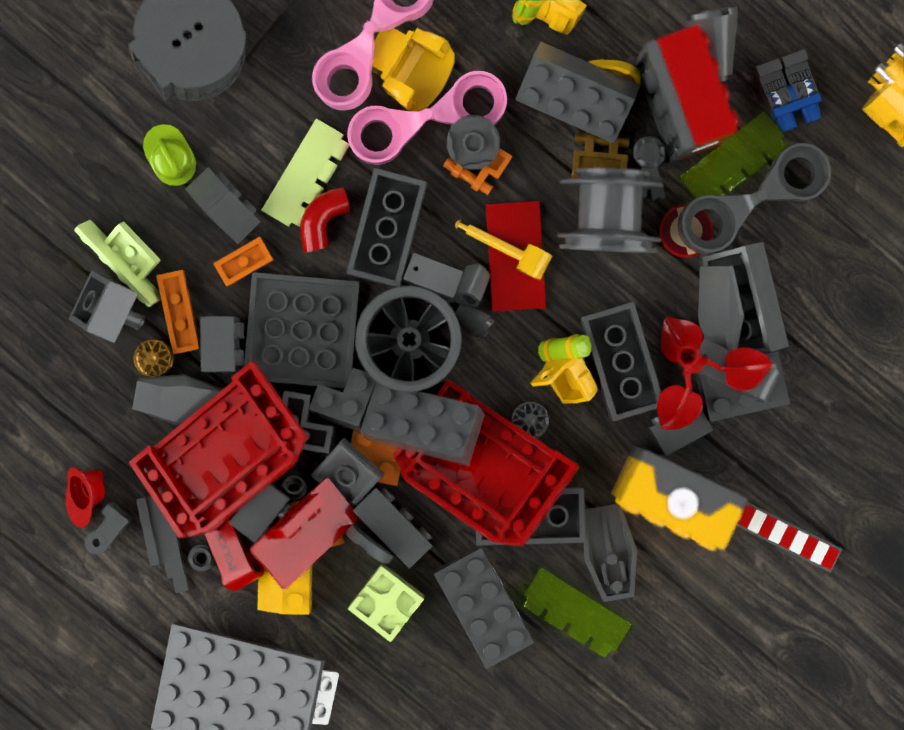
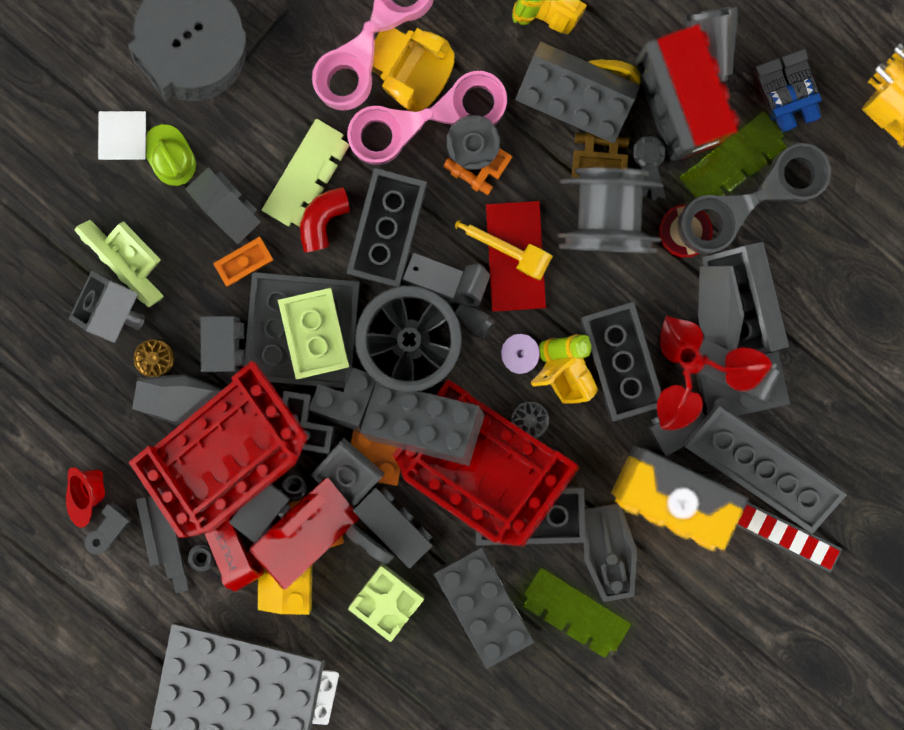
orange plate [156,270,201,354] -> none
none -> white sticker [98,111,146,160]
none -> yellowish green plate [278,288,350,379]
none -> lavender piece [501,334,540,374]
none -> dark grey plate [684,402,847,534]

